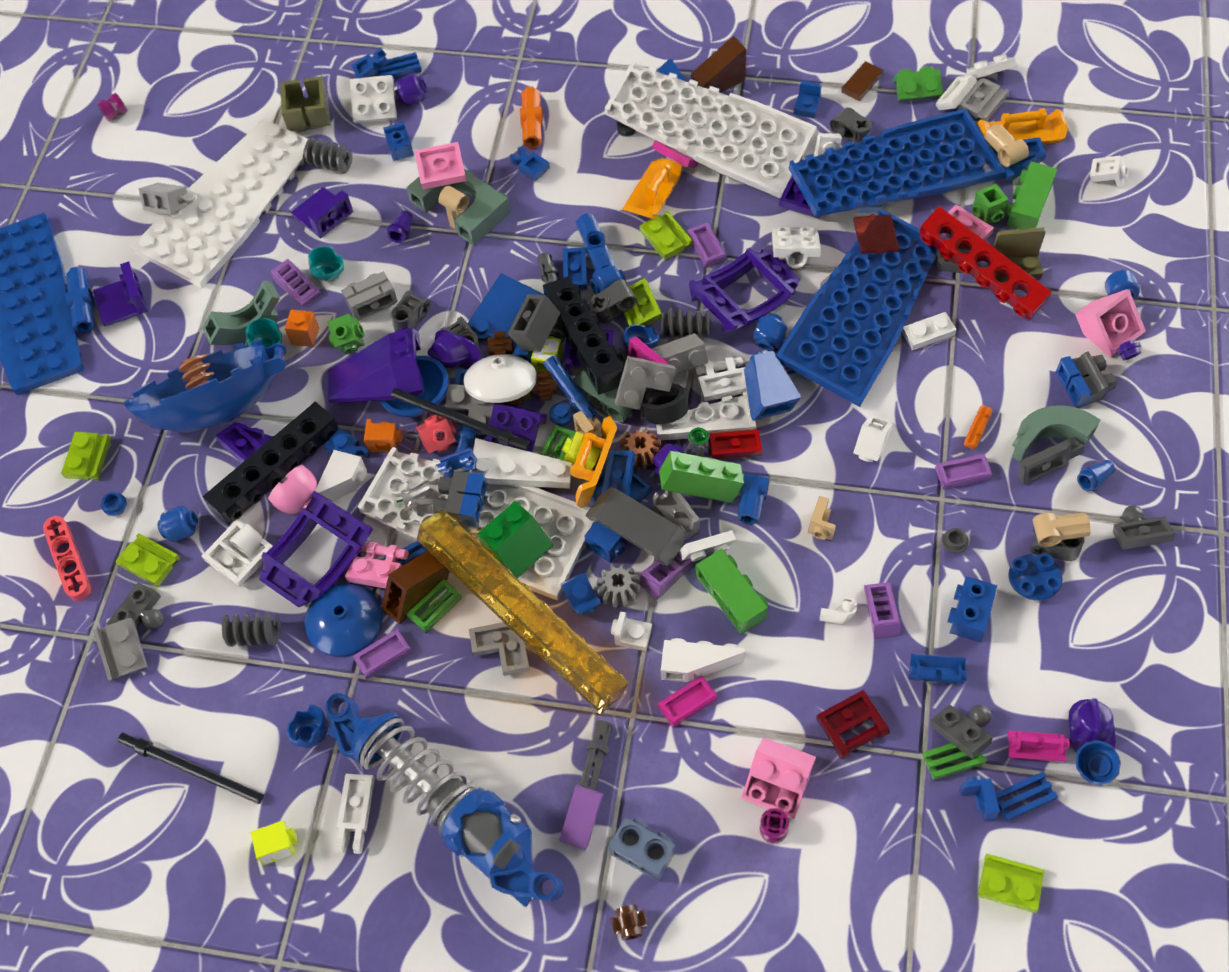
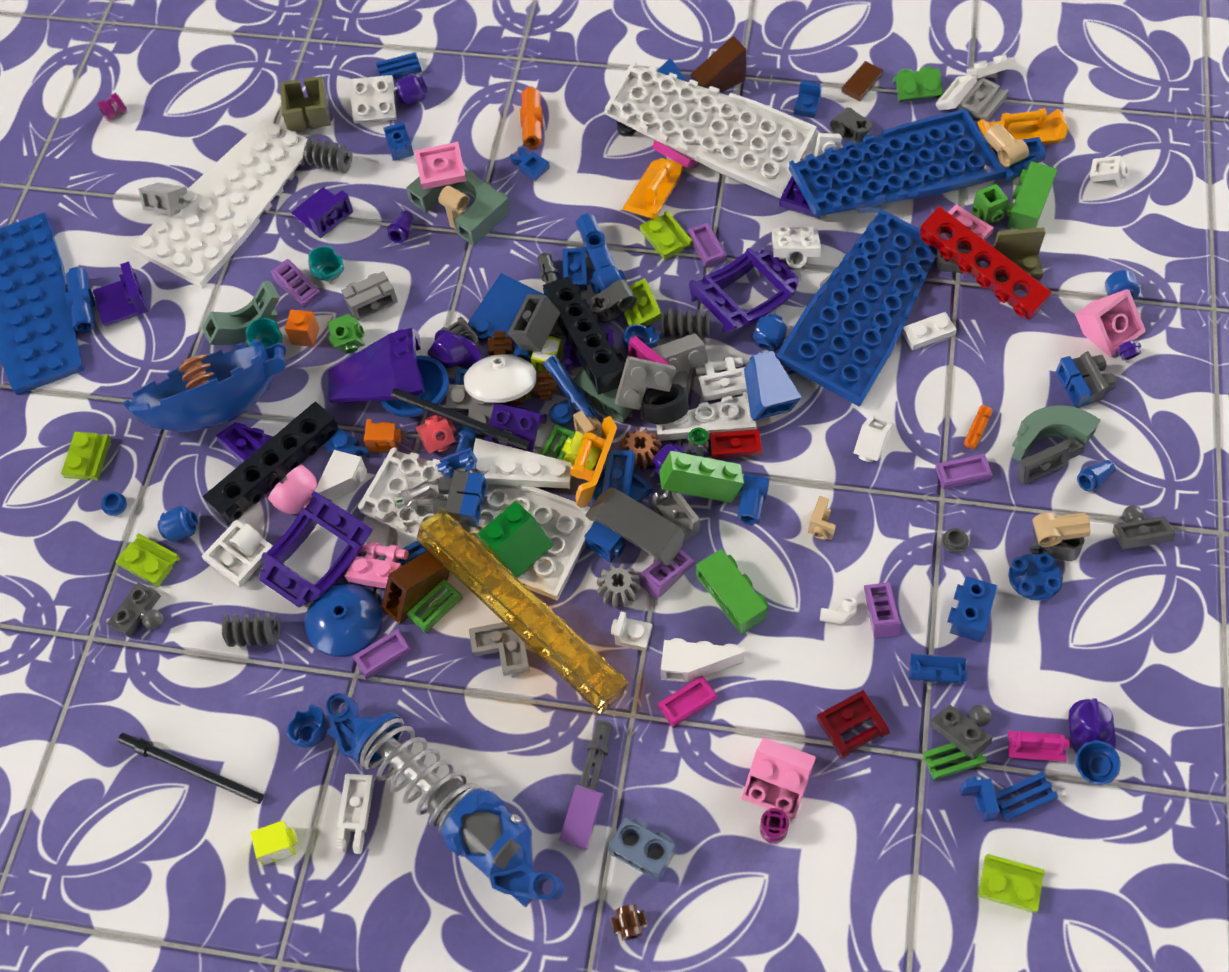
coral beam [43,516,91,601] -> none
light grey plate [93,618,148,680] -> none
blue plate [352,48,389,78] -> none
dark grey piece [391,291,431,331] -> none
blue bracket [560,572,601,616] -> none
white plate [679,530,736,562] -> none
clear red piece [853,214,899,255] -> none

